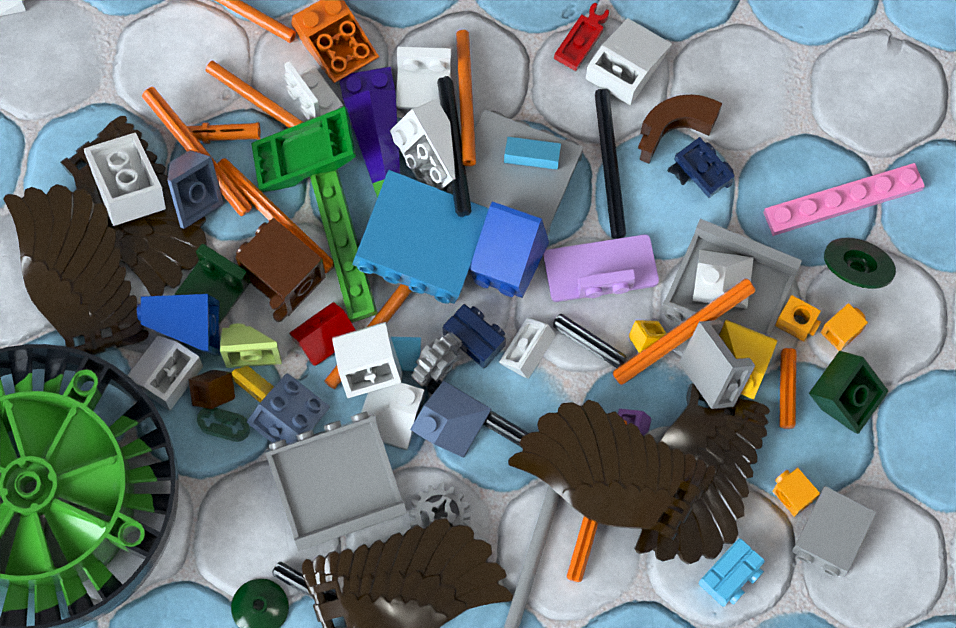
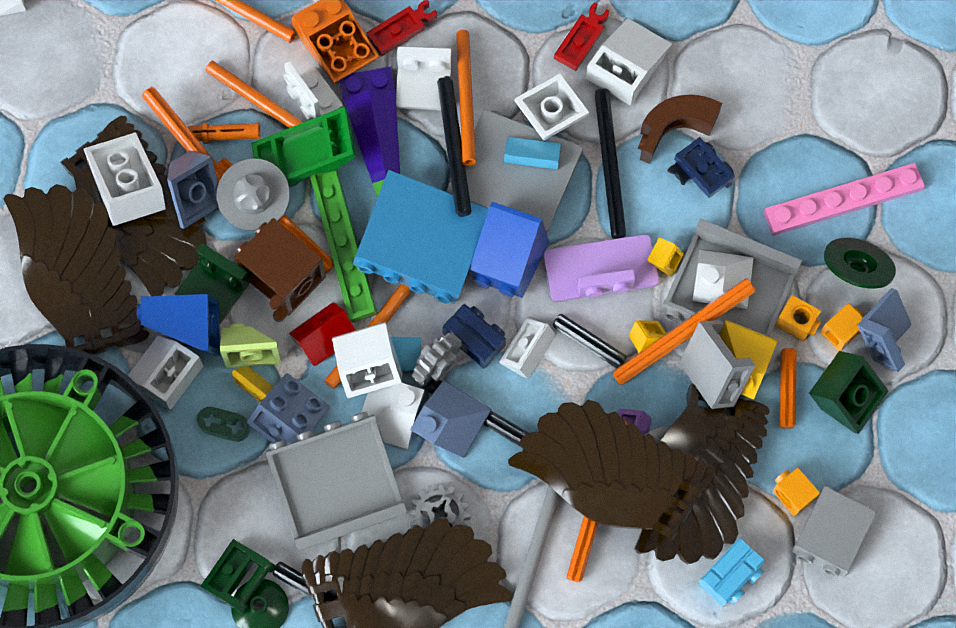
reddish brown panel [188,370,235,409] -> none
white slope [390,99,455,190] -> none
none -> dark green plate [200,539,276,614]
none -> light grey hat [217,159,290,231]
none -> red plate [366,0,437,57]
none -> white slope [515,74,589,140]
none -> yellow slope [647,237,684,277]
none -> sand blue bracket [857,288,911,372]

